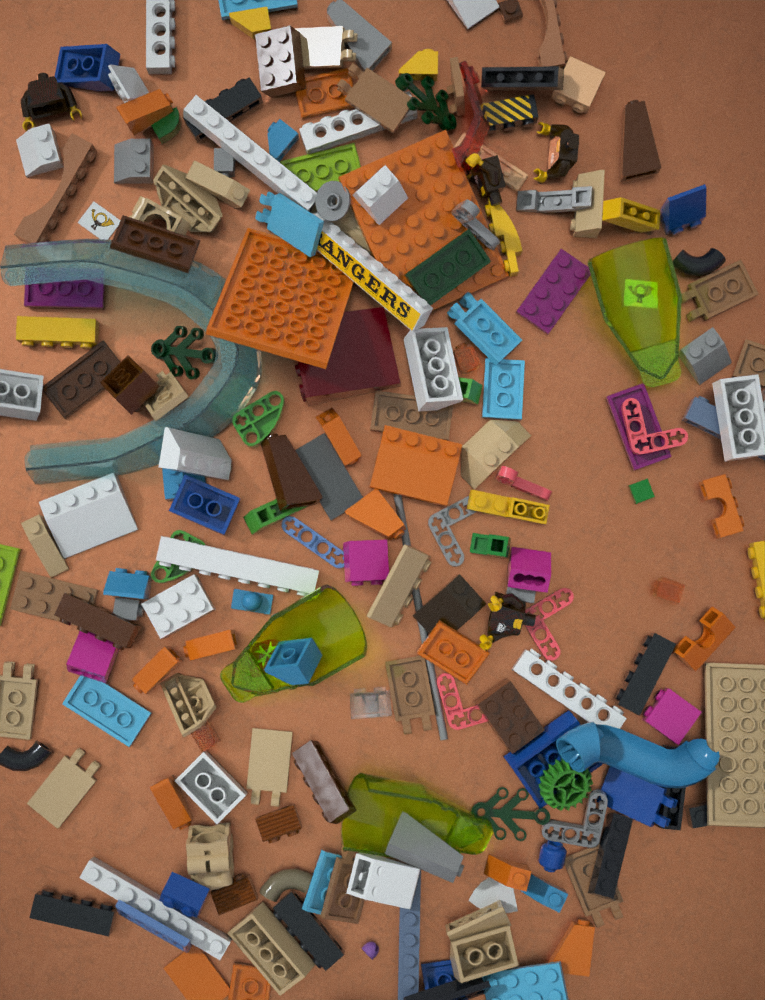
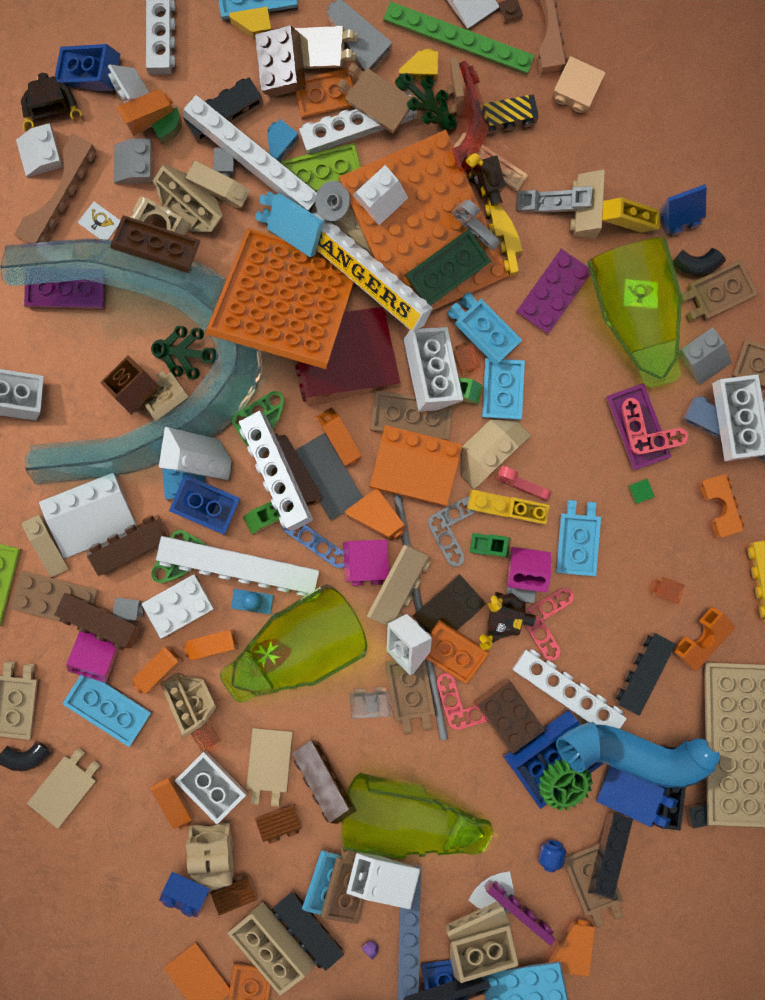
yellow brick [16,316,99,349] -> none
black brick [29,889,117,937] -> none
reddish brown tile [42,340,120,419] -> none
white brick [79,857,232,960] -> none
dark azure slope [103,568,152,600] -> none
medium blue tile [115,900,192,953] -> none
dark tan cylinder [259,869,313,902] -> none
dark azure slope [264,638,322,685] -> none
light grey slope [385,811,464,883] -> none
dark green plant [471,787,550,841] -> none
black brick [481,66,564,91] -> none
orange slope [483,854,532,892] -> none
dark azure slope [521,874,568,913] -> none
dark brown torso [533,122,579,183] -> none
light grey beam [541,789,608,848] -> none
reddish brown slope [620,100,661,182] -> none
dark pink piece [642,688,702,745] -> none
none -> reddish brown brick [87,515,170,577]
none -> white brick [239,411,313,531]
none -> bright green plate [383,1,535,75]
none -> white slope [386,614,432,676]
none -> magenta plate [484,880,556,946]
none -> medium azure tile [556,500,601,576]

